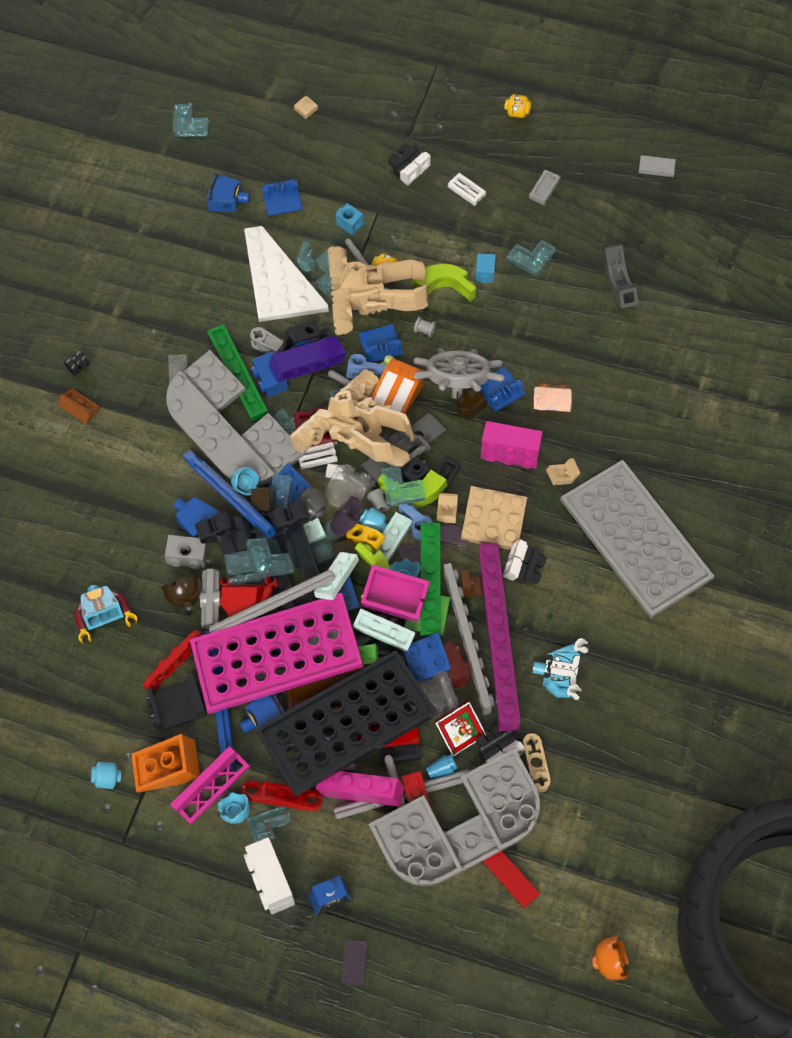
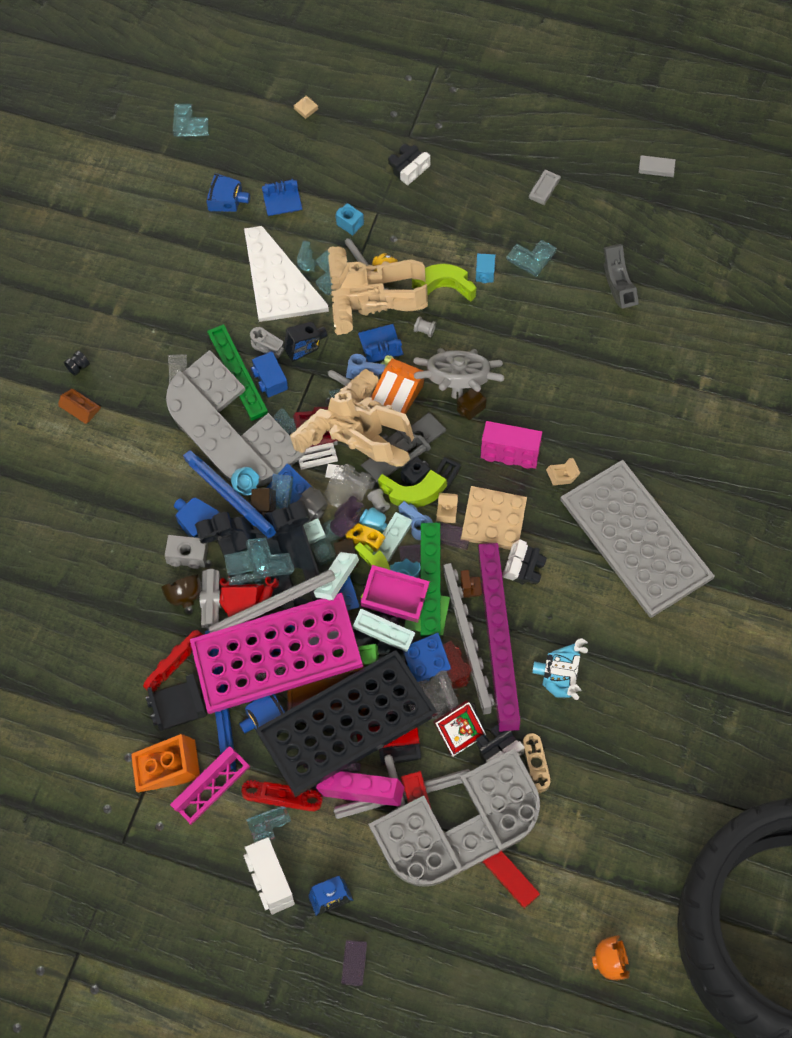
torso [74,585,137,644] -> none
medium azure head [91,762,121,789] -> none
medium azure hair [218,792,251,824] -> none
dark purple brick [268,336,346,383] -> none
clear light blue plate [381,466,425,507] -> none
dark azure cone [426,754,458,778] -> none
white tile [448,173,486,206] -> none
blue hinge [479,367,526,412] -> none
yellow head [505,94,531,118] -> none
clear orange bracket [533,383,572,412] -> none

